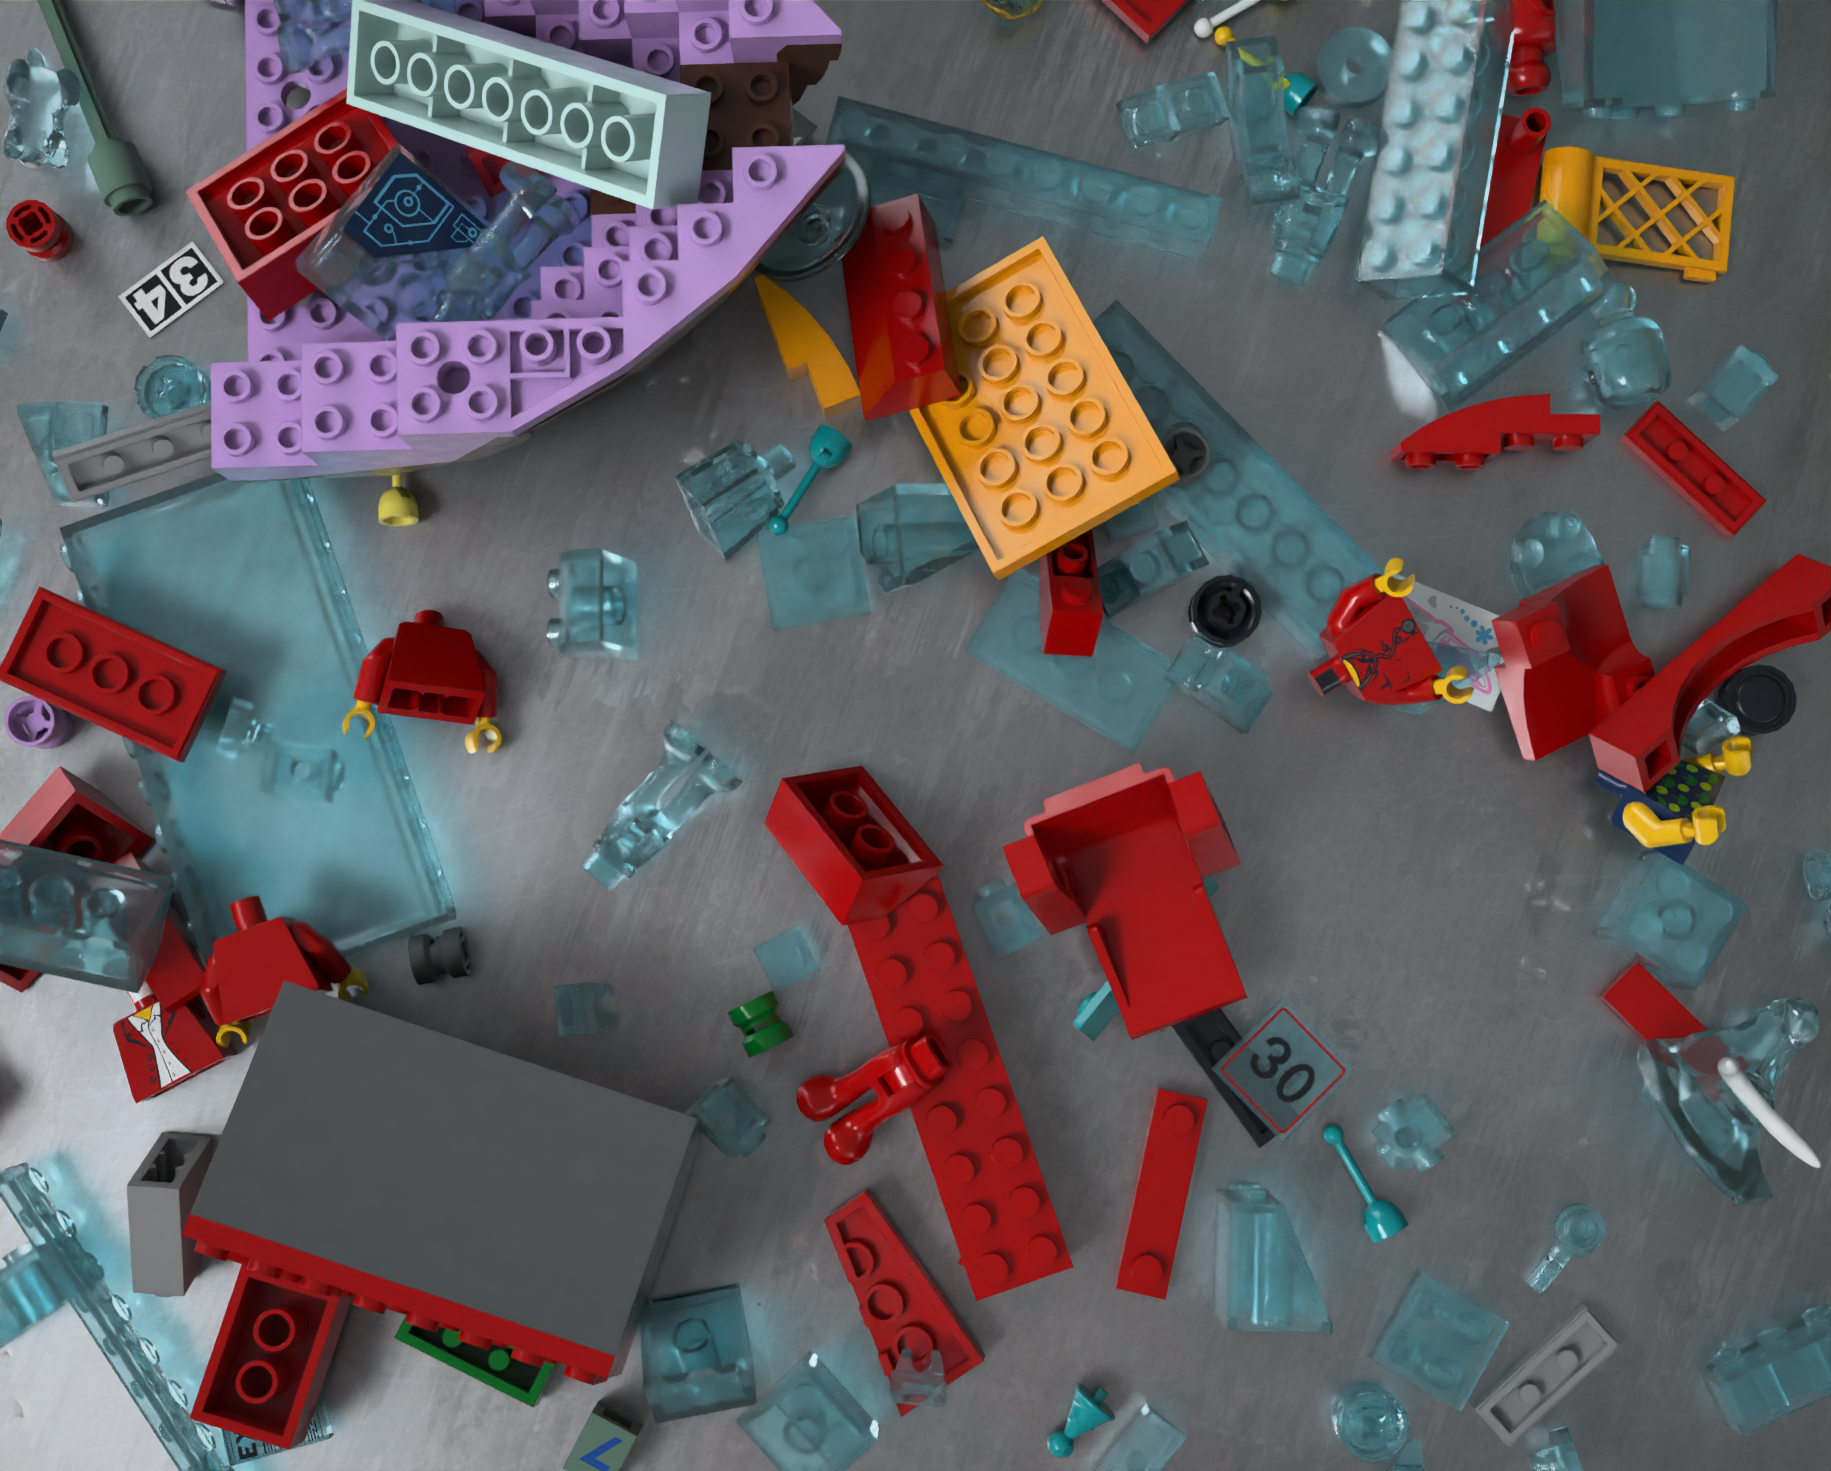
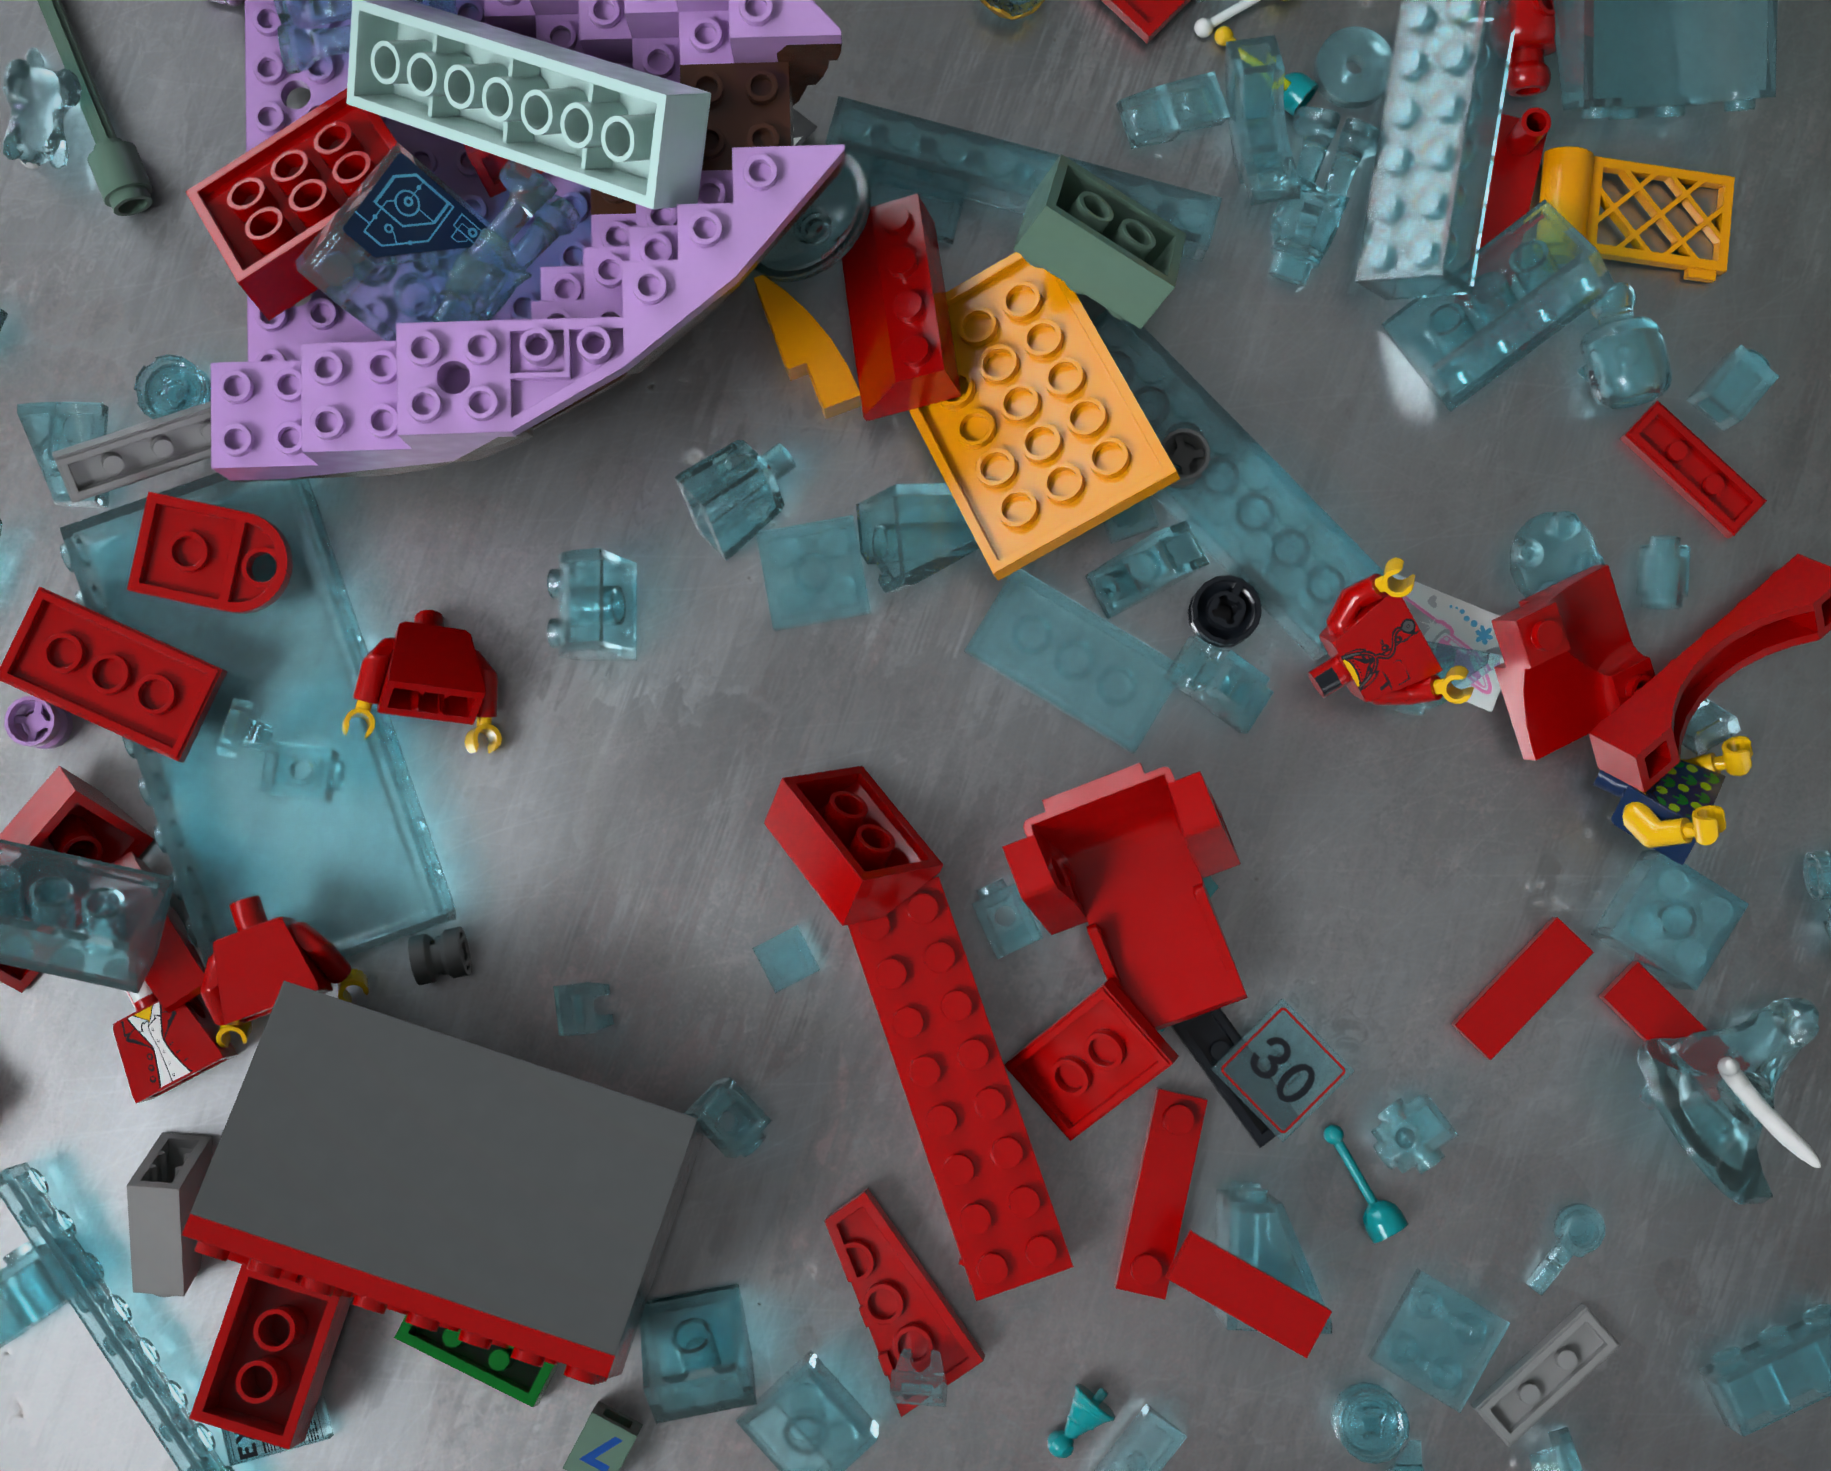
red wheel [6,200,74,262] -> none
white sticker [118,241,225,338] -> none
light yellow hinge [378,474,419,526] -> none
clear light blue piece [581,719,743,891] -> none
green wheel [727,990,794,1058] -> none
teal hinge [769,425,852,535] -> none
red piece [796,1033,953,1165] -> none
red slope [1039,529,1103,657] -> none
red slope [1390,394,1600,470] -> none
black wheel [1713,664,1797,737] -> none
none -> red tile [127,491,293,614]
none -> red tile [1004,978,1179,1141]
none -> sand green brick [1013,154,1186,329]
none -> red tile [1165,1230,1332,1358]
none -> red tile [1451,917,1594,1060]

